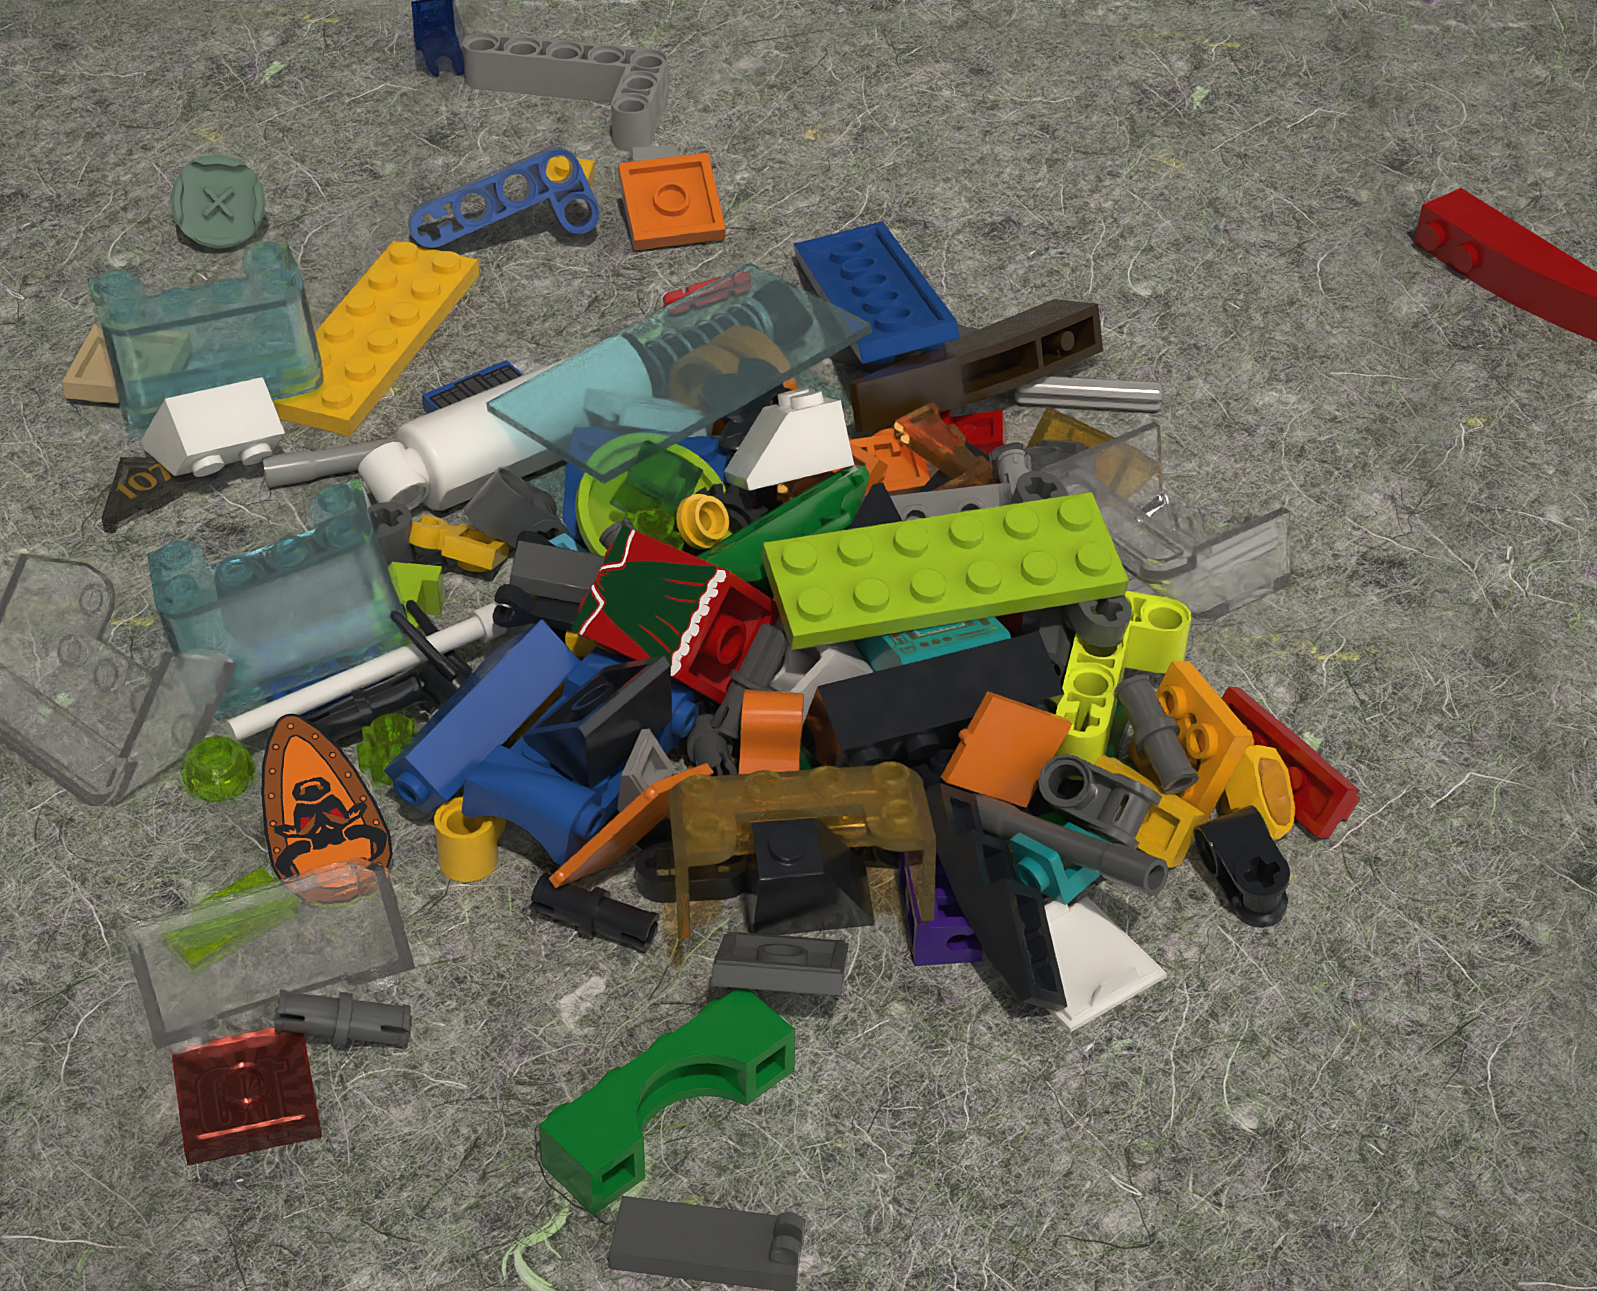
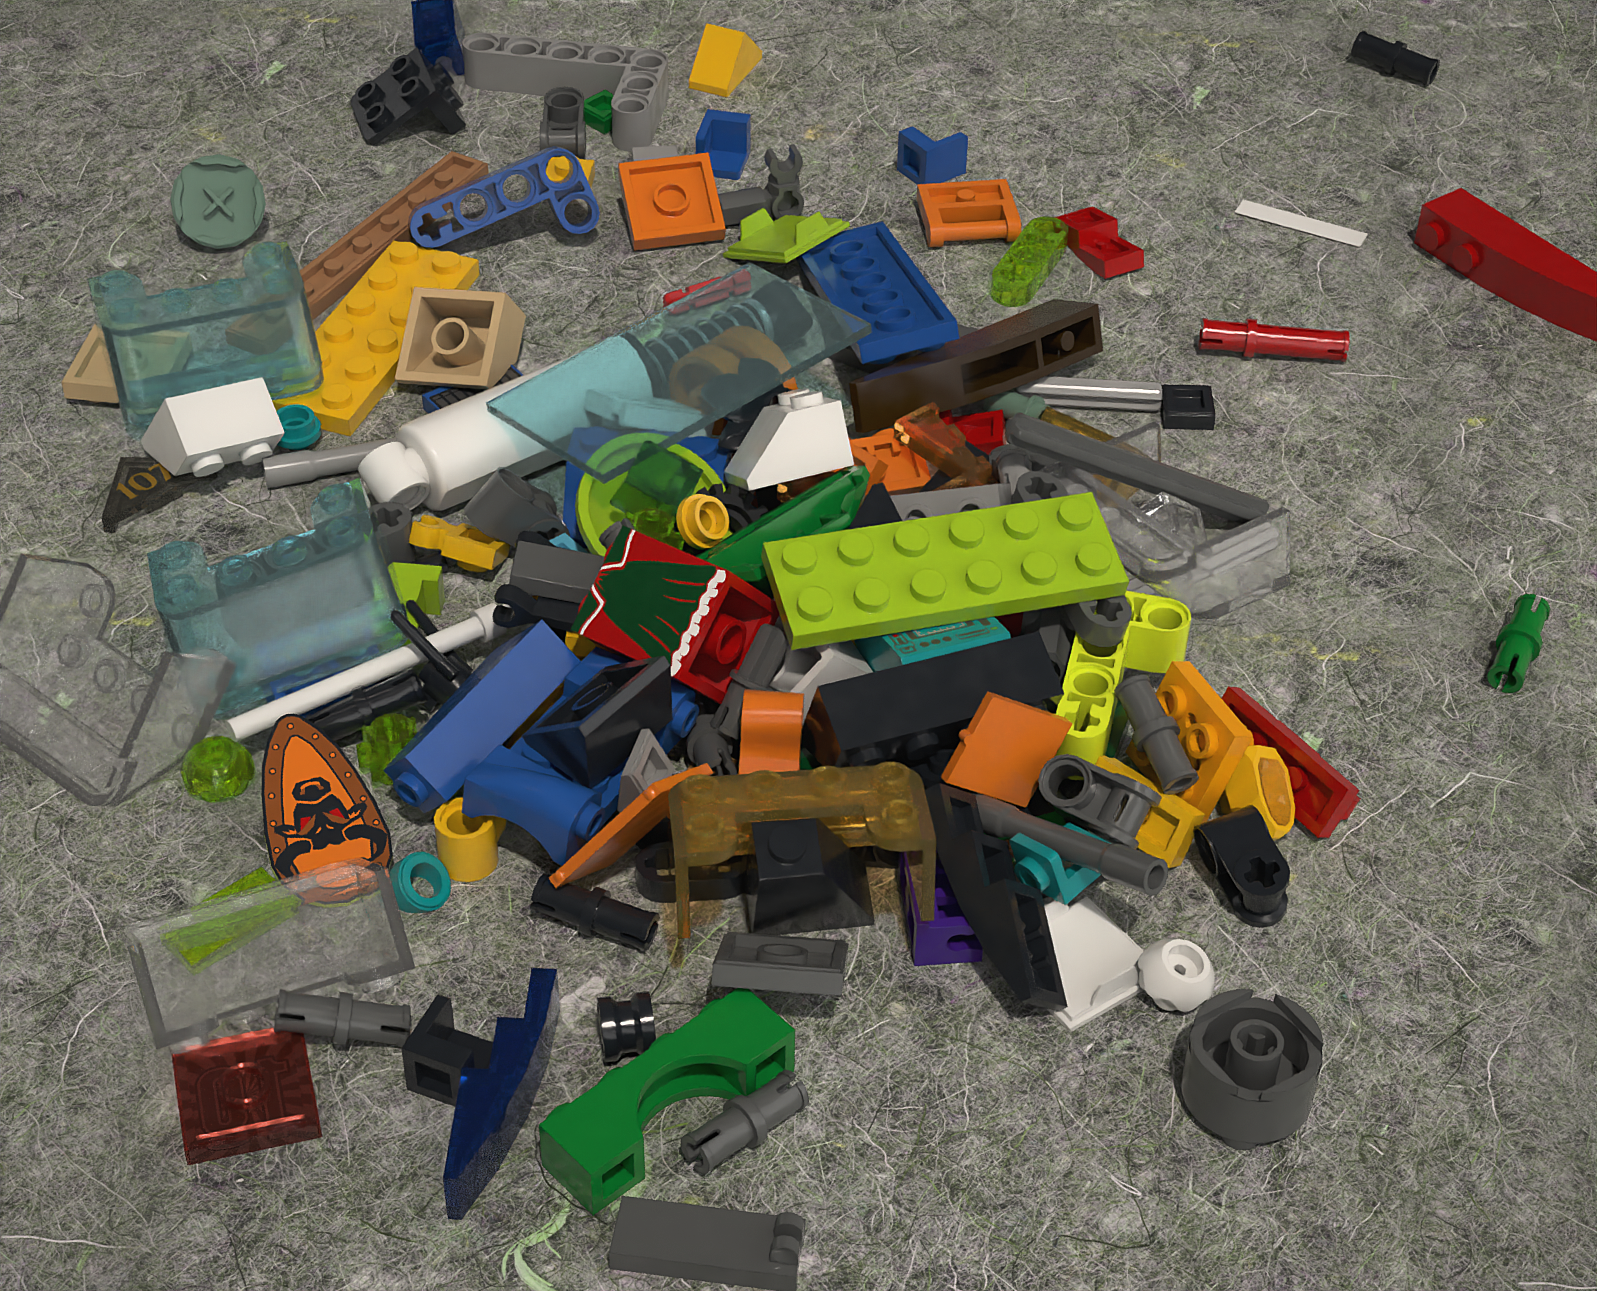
none -> medium nougat tile [225,151,489,359]
none -> teal plate [276,404,322,450]
none -> black bracket [350,47,466,145]
none -> teal piece [386,852,451,913]
none -> tan slope [395,287,526,390]
none -> black panel [401,994,499,1110]
none -> clear blue slope [443,968,560,1220]
none -> dark grey piece [540,86,586,159]
none -> green tile [584,89,614,135]
none -> black wheel [596,991,656,1062]
none -> dark grey pin [680,1070,809,1174]
none -> yellow slope [689,23,762,97]
none -> blue panel [696,109,751,180]
none -> dark grey bar [718,144,804,226]
none -> lime piece [722,208,850,263]
none -> blue panel [897,126,968,184]
none -> orange plate [916,179,1021,247]
none -> sand green pin [983,390,1051,423]
none -> clear neon green beam [990,216,1068,307]
none -> dark grey axle [1004,413,1270,525]
none -> red slope [1054,206,1144,279]
none -> white plate [1138,938,1215,1012]
none -> black tile [1161,384,1216,430]
none -> dark grey brick [1180,989,1323,1150]
none -> red pin [1199,318,1350,362]
none -> white sticker [1234,199,1368,247]
none -> black pin [1351,30,1440,86]
none -> green pin [1487,594,1551,693]

